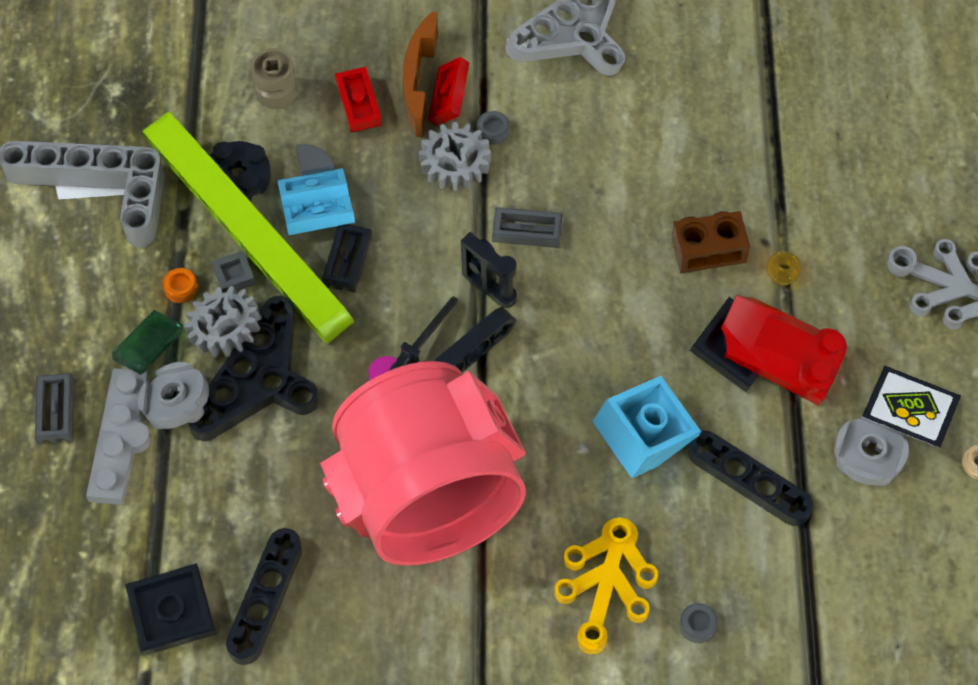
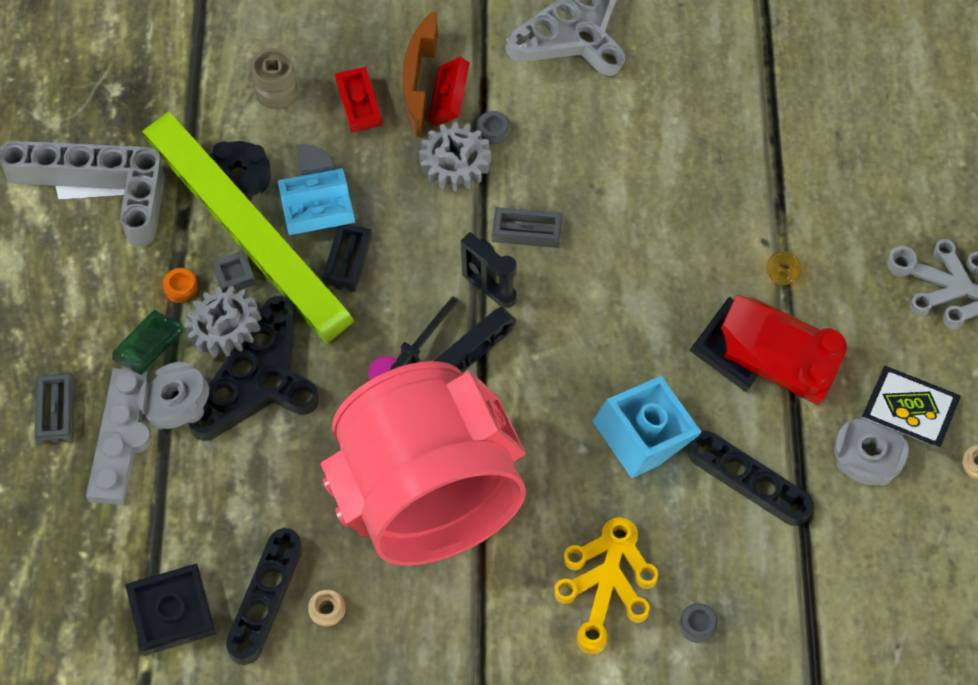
reddish brown brick [671,211,750,274] -> none
none -> tan plate [308,590,346,627]

